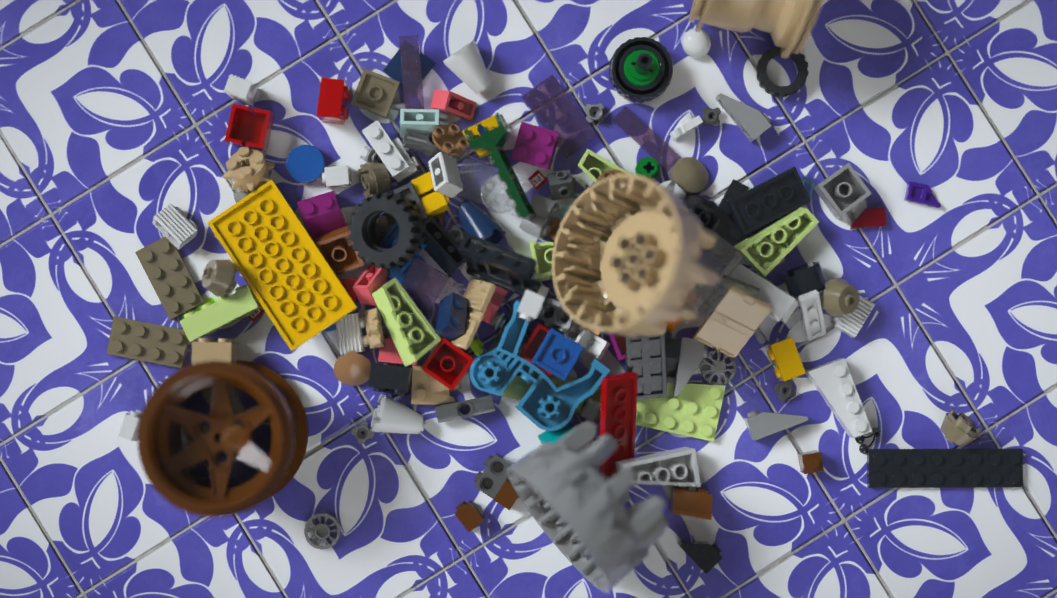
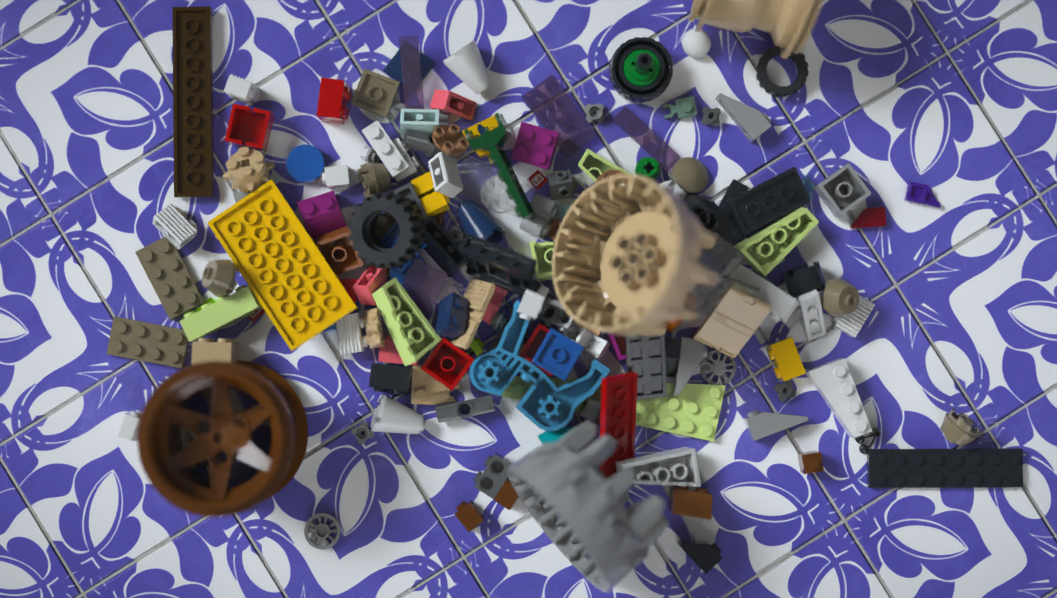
medium nougat dish [334,350,372,386] -> none
white plate [670,115,703,141] -> none
none -> dark brown plate [172,6,214,198]
none -> sand green plate [662,96,697,119]

